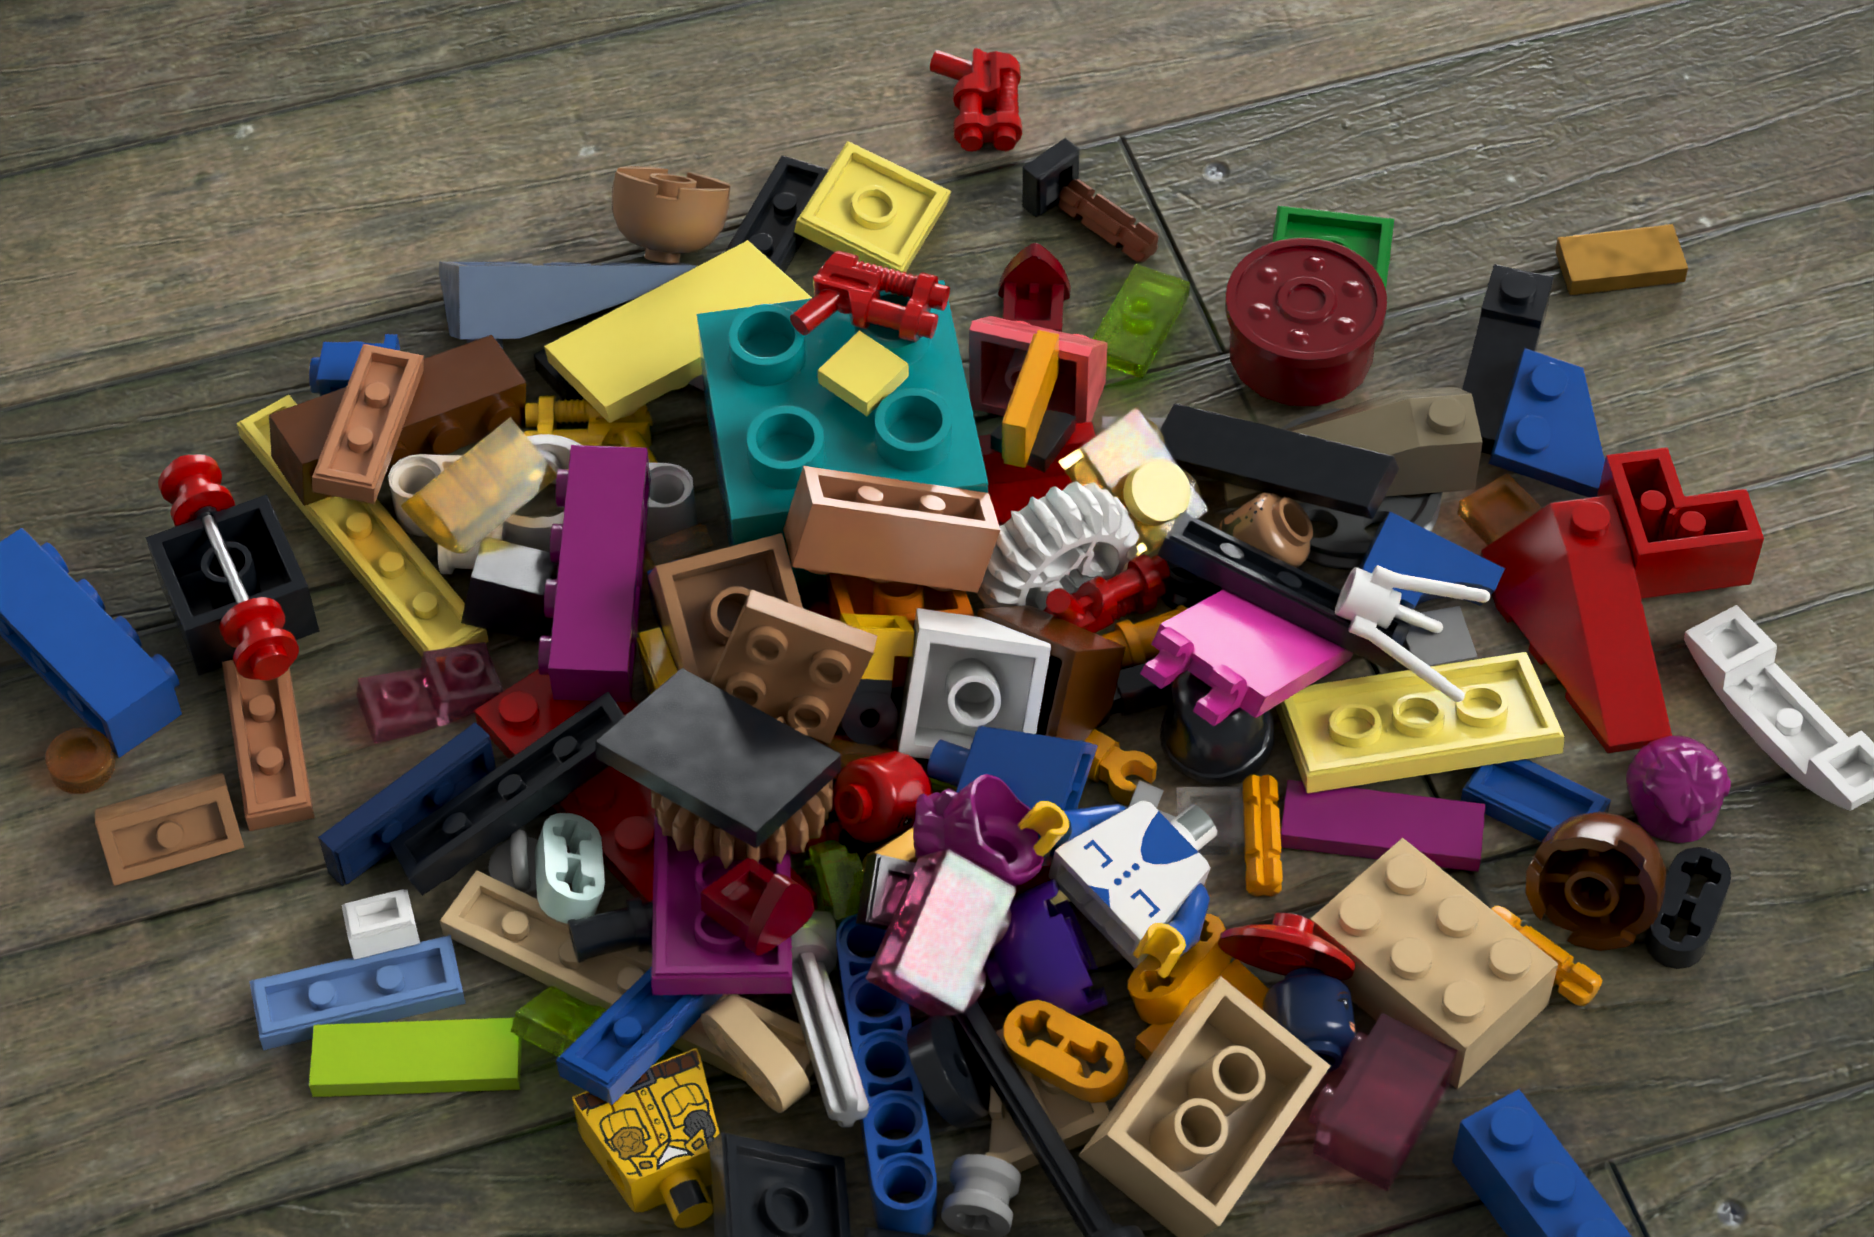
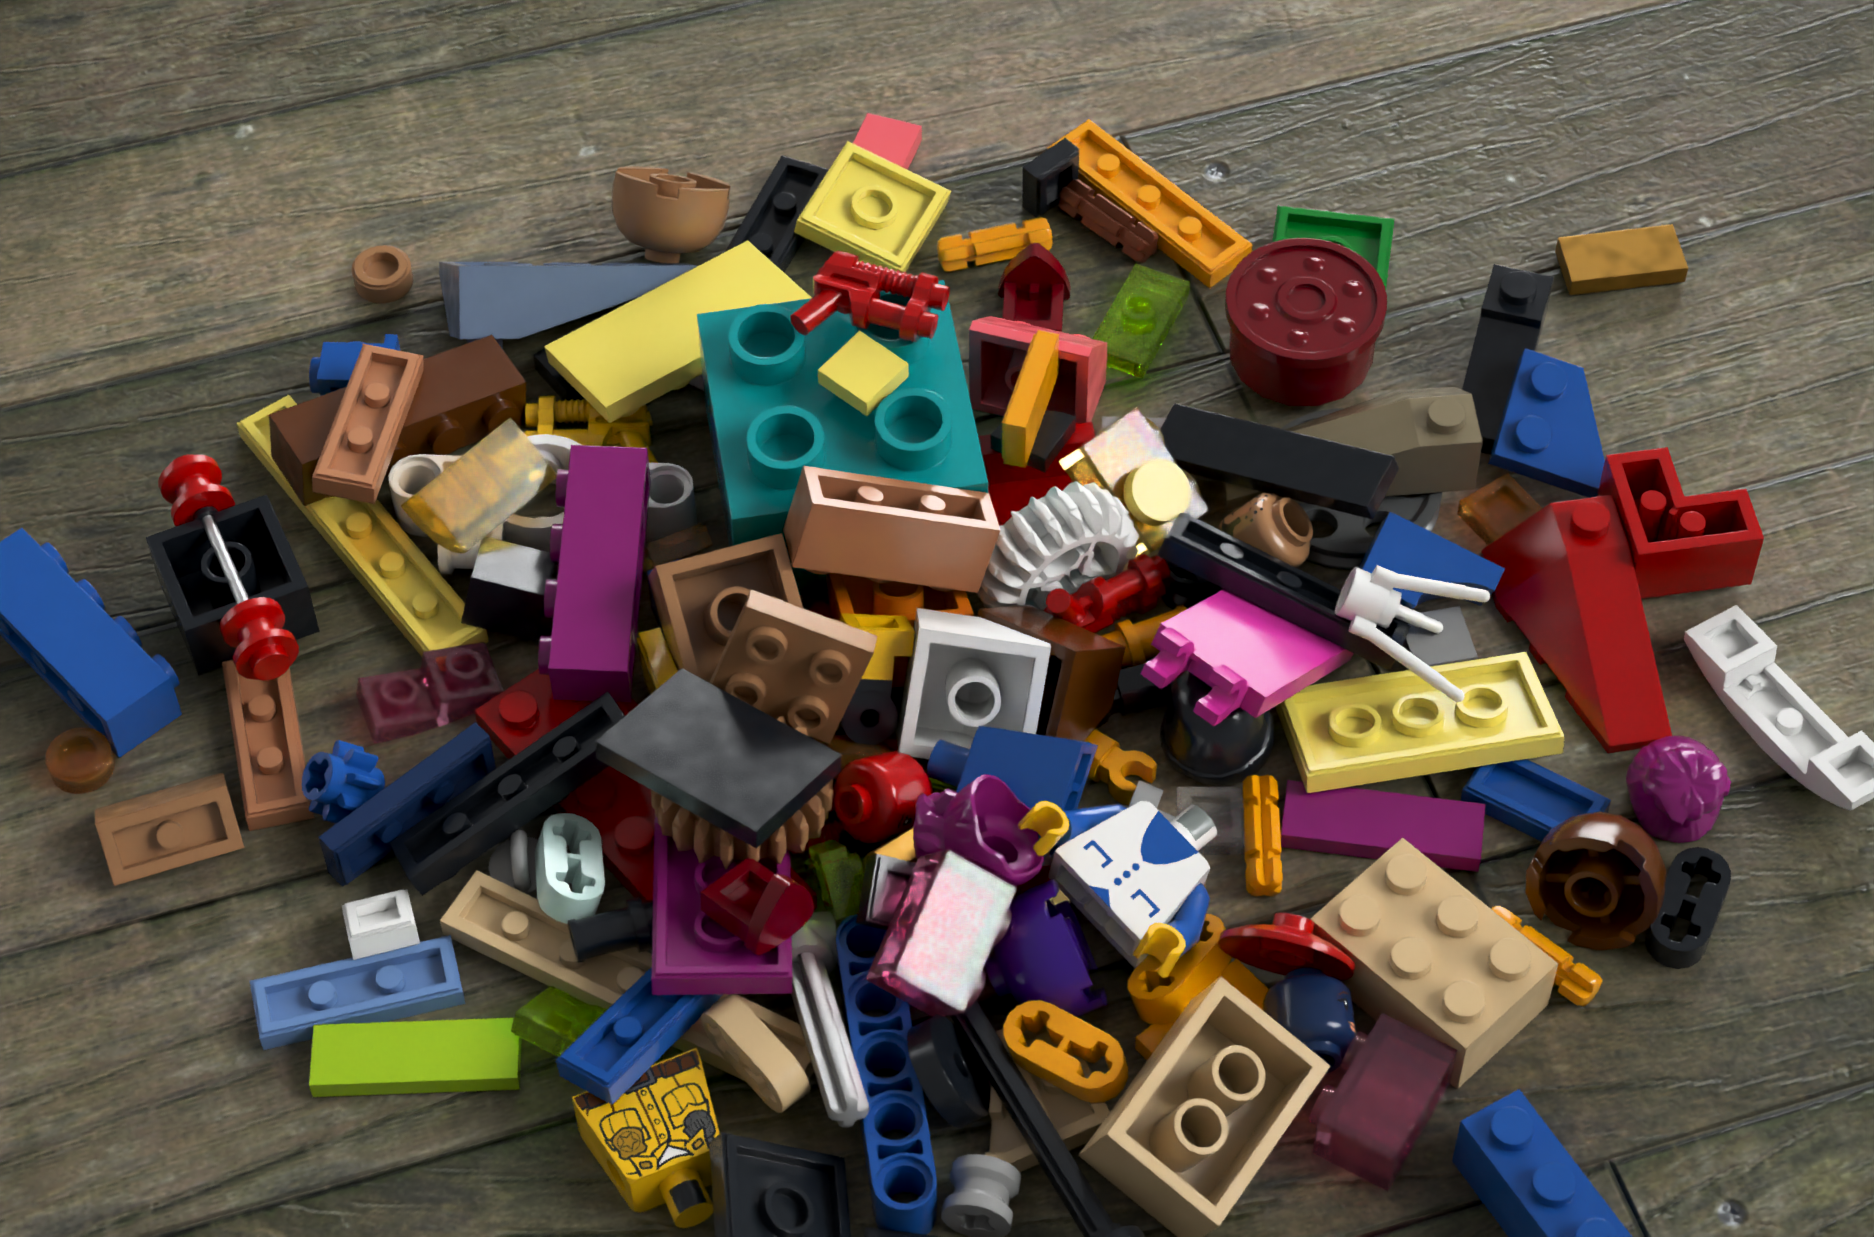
red piece [930,48,1022,152] -> none
none -> blue gear [302,740,385,824]
none -> medium nougat tile [352,245,413,303]
none -> coral tile [853,113,922,170]
none -> light orange axle [937,217,1053,272]
none -> light orange tile [1047,119,1253,288]

